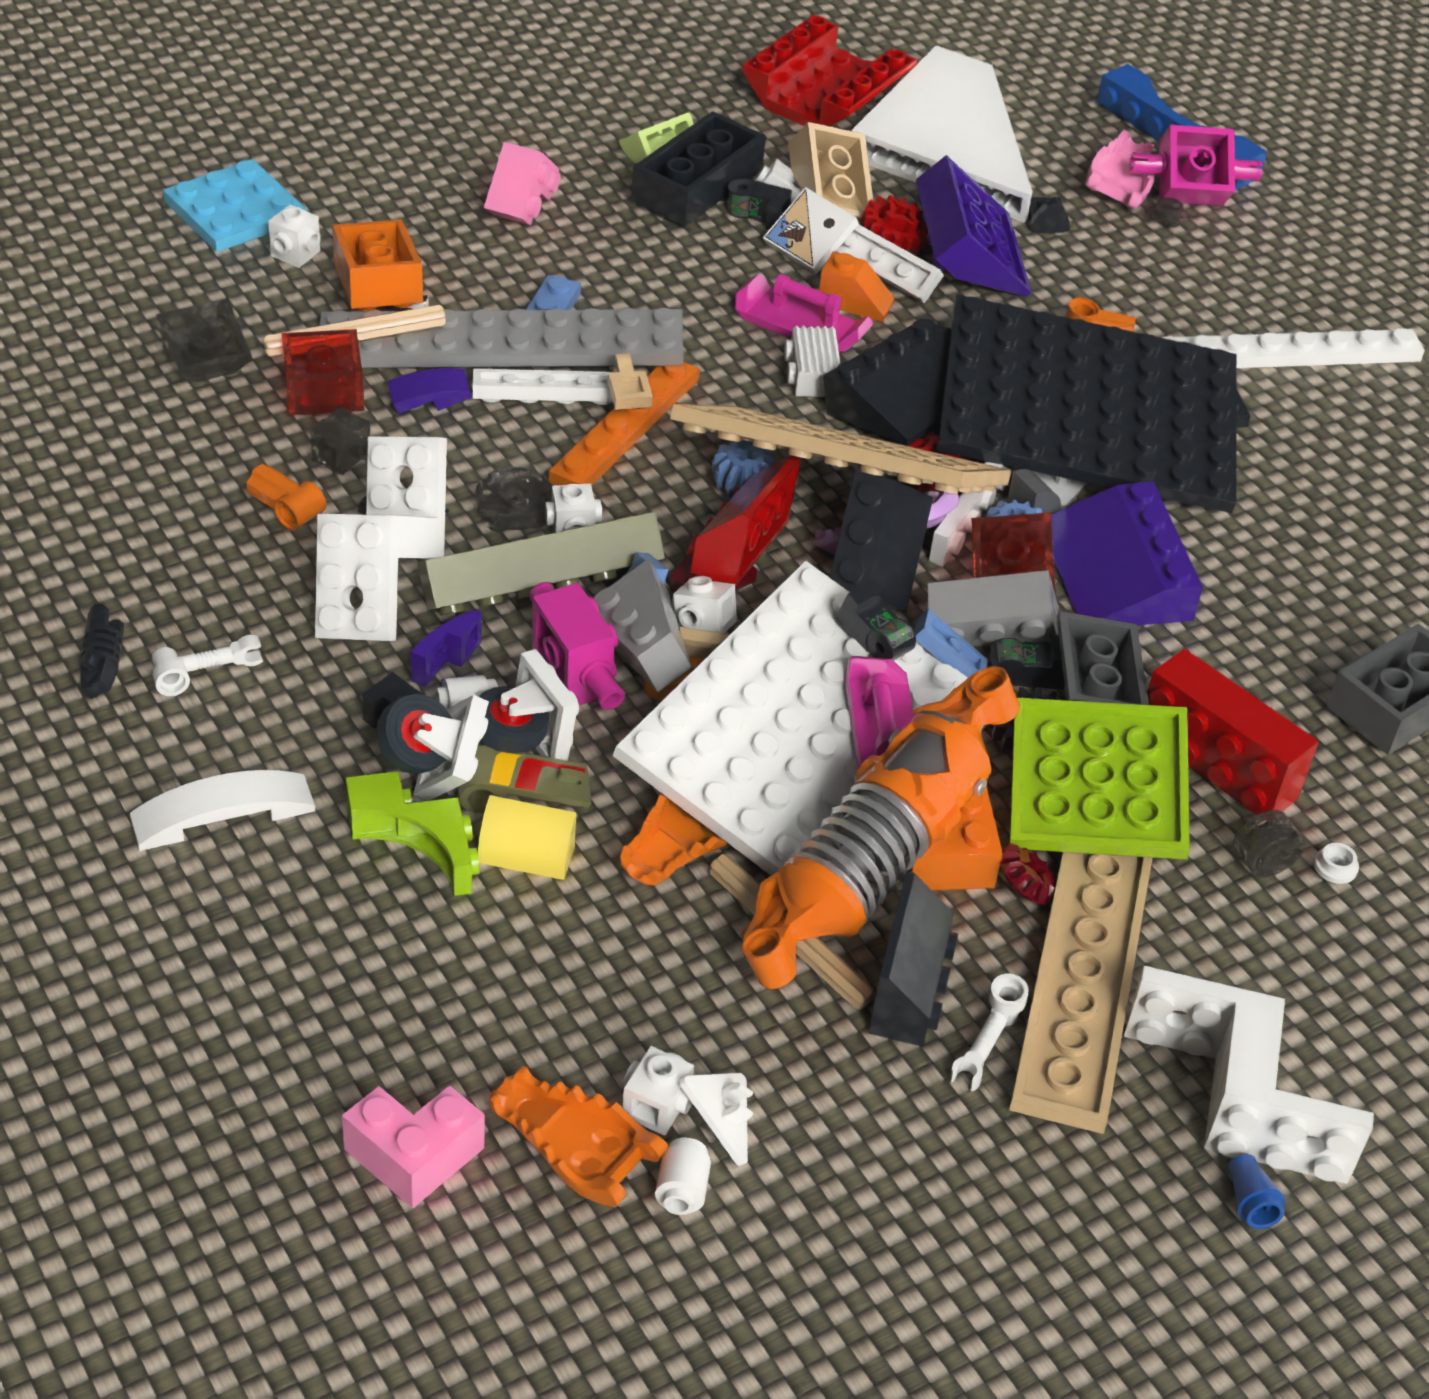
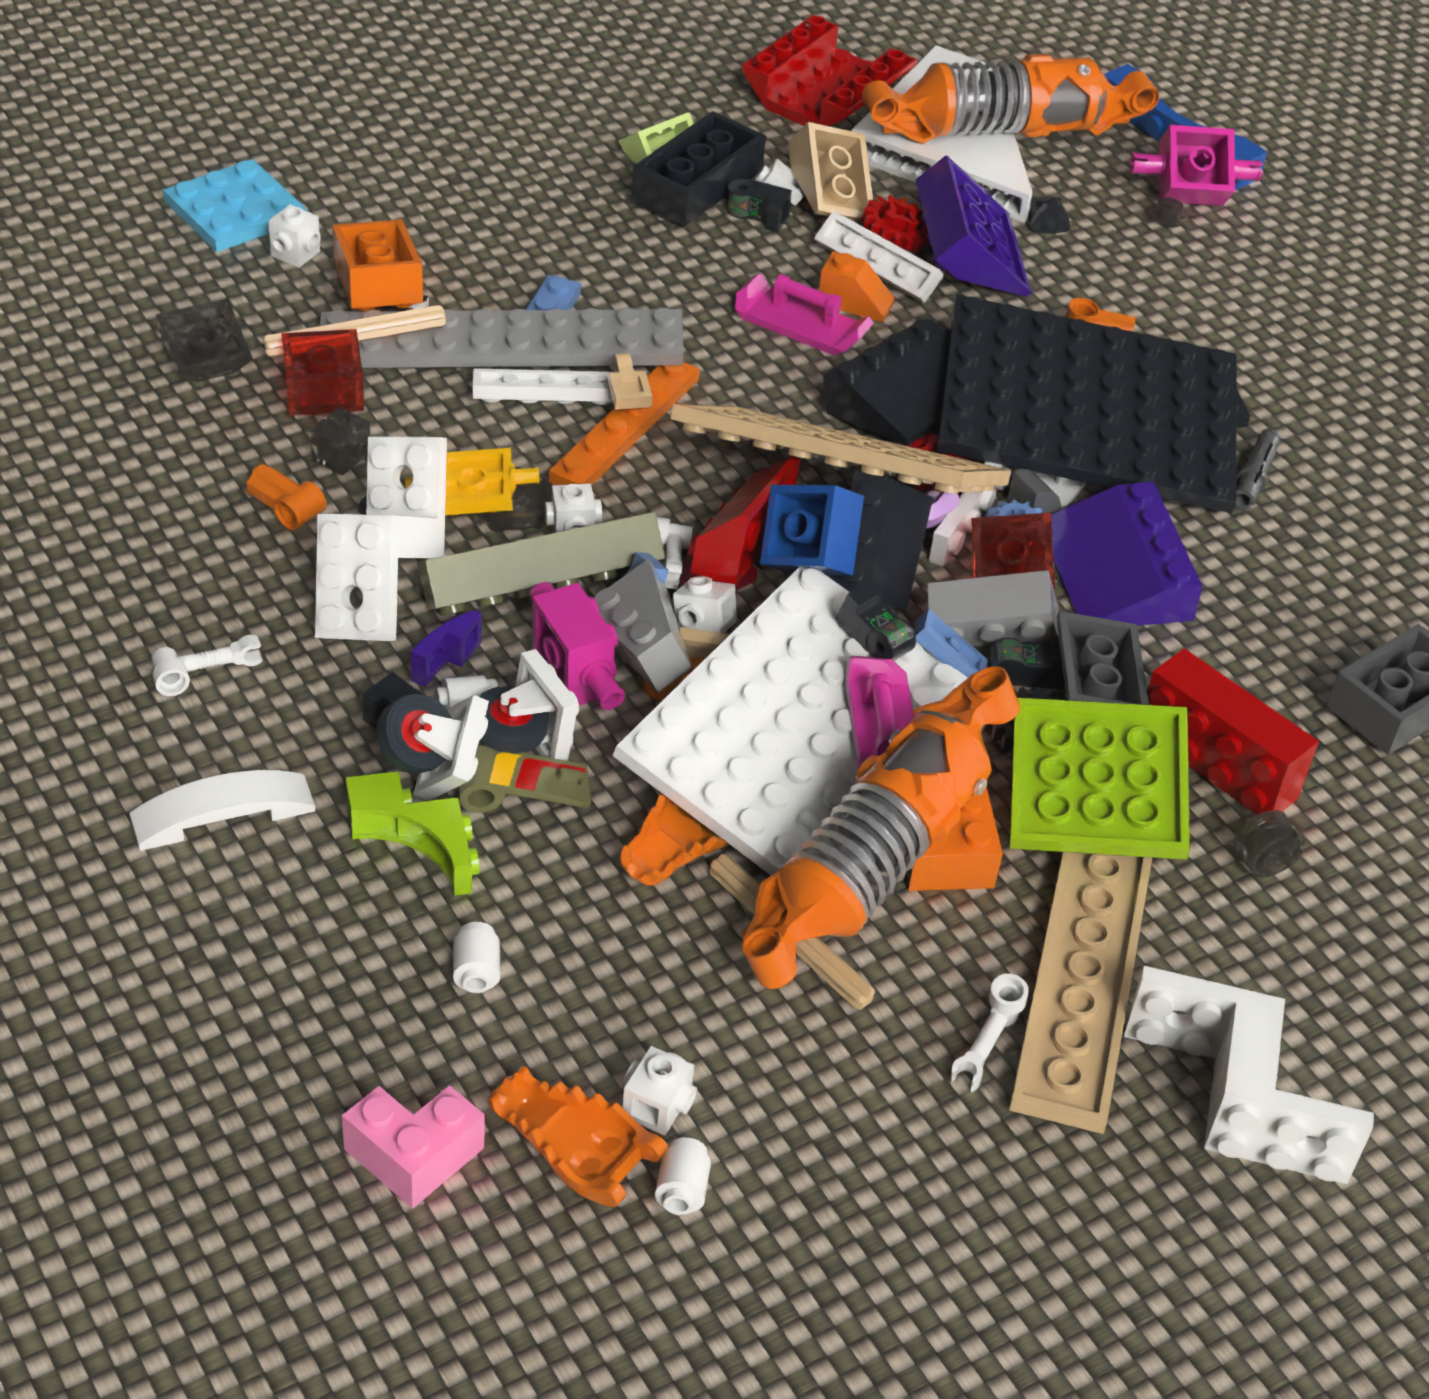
black hinge [80,603,124,699] -> none
dark purple slope [388,368,473,415] -> none
light yellow brick [478,795,576,880] -> none
bright pink brick [484,142,561,226] -> none
white piece [680,1073,753,1166] -> none
medium blue gear [712,440,776,496] -> none
tile [763,187,859,275] -> none
white brick [784,325,840,397] -> none
black slope [869,871,959,1047] -> none
dark red gear [1000,843,1057,905] -> none
bright pink animal [1086,130,1155,210] -> none
white plate [1162,328,1425,368] -> none
blue cone [1228,1154,1285,1229] -> none
white plate [1314,843,1359,884] -> none
none -> yellow plate [405,447,540,516]
none -> white brick [453,922,500,993]
none -> white brick [657,517,693,590]
none -> blue brick [760,485,864,576]
none -> orange piece [862,54,1160,144]
none -> dark grey pin [1235,428,1282,510]

